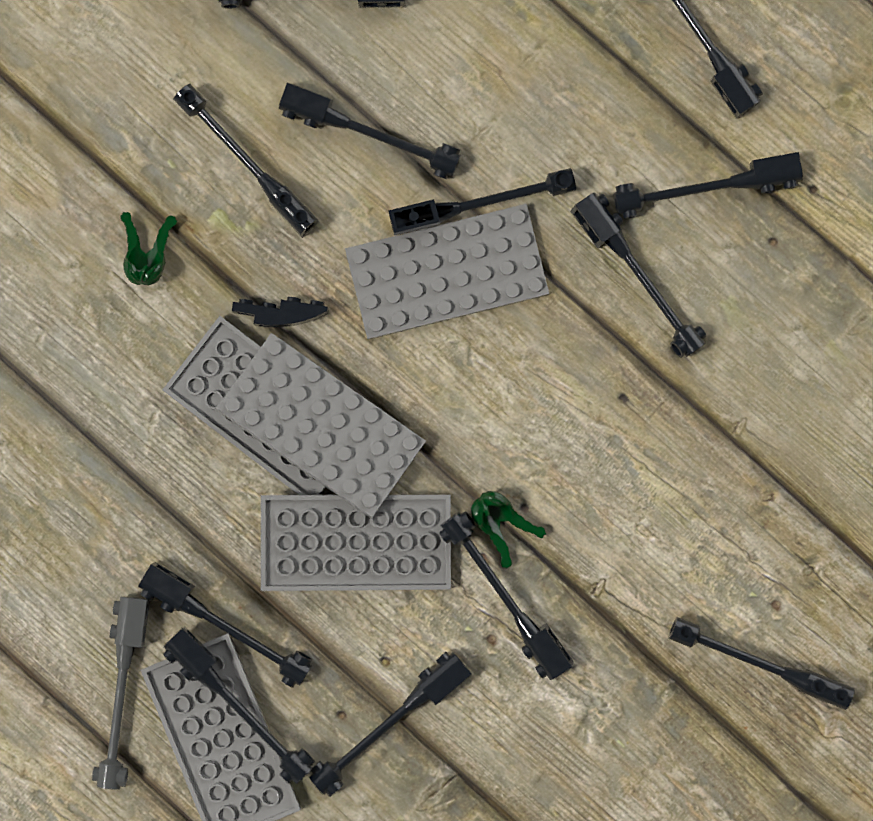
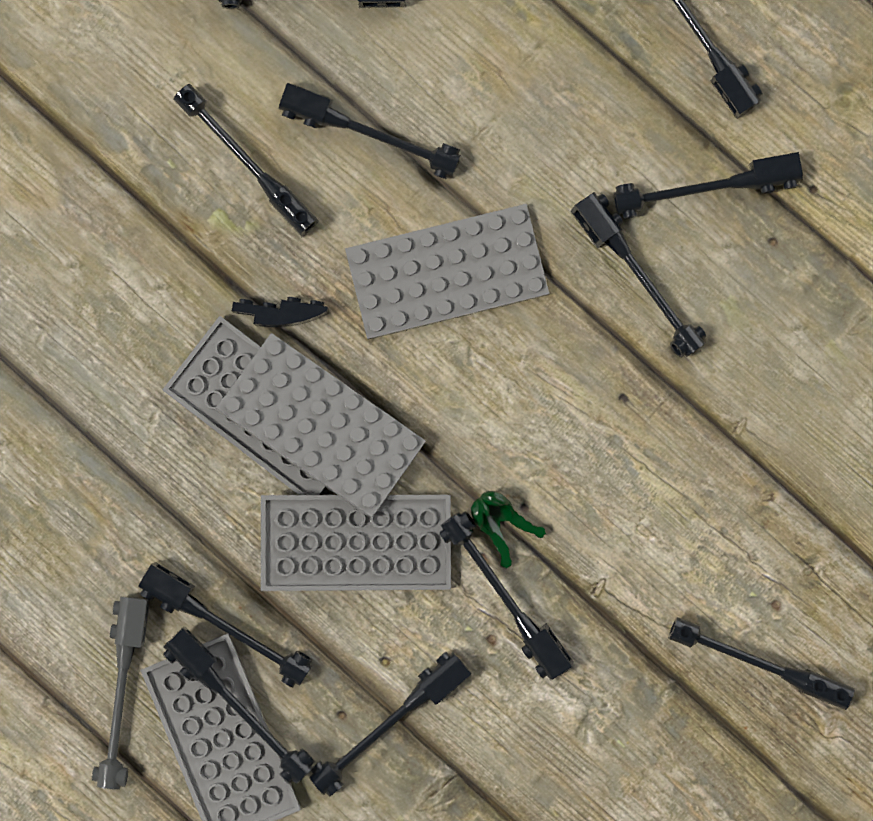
dark green hair [120,212,177,286] -> none
black bar [388,168,576,236] -> none

